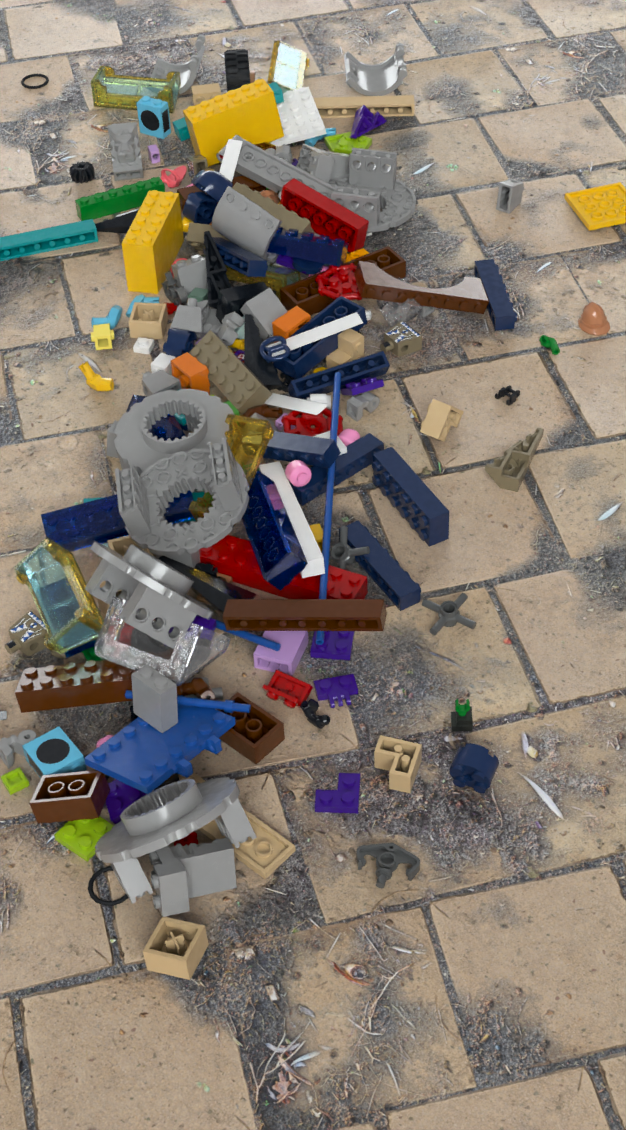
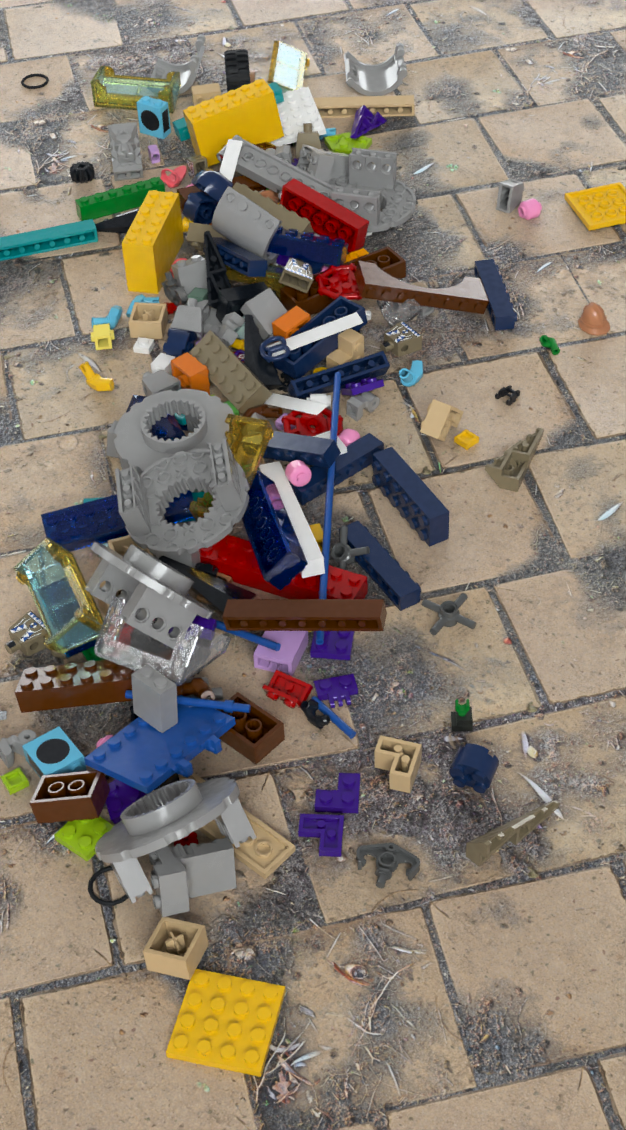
none -> yellow plate [166,969,286,1077]
none -> dark tan torso [278,258,313,293]
none -> dark tan torso [295,123,322,157]
none -> dark purple plate [298,814,344,857]
none -> blue bar [311,696,356,739]
none -> medium azure arm [399,360,423,387]
none -> yellow tile [454,429,479,450]
none -> dark tan wedge [466,800,560,866]
none -> bright pink head [518,198,542,220]

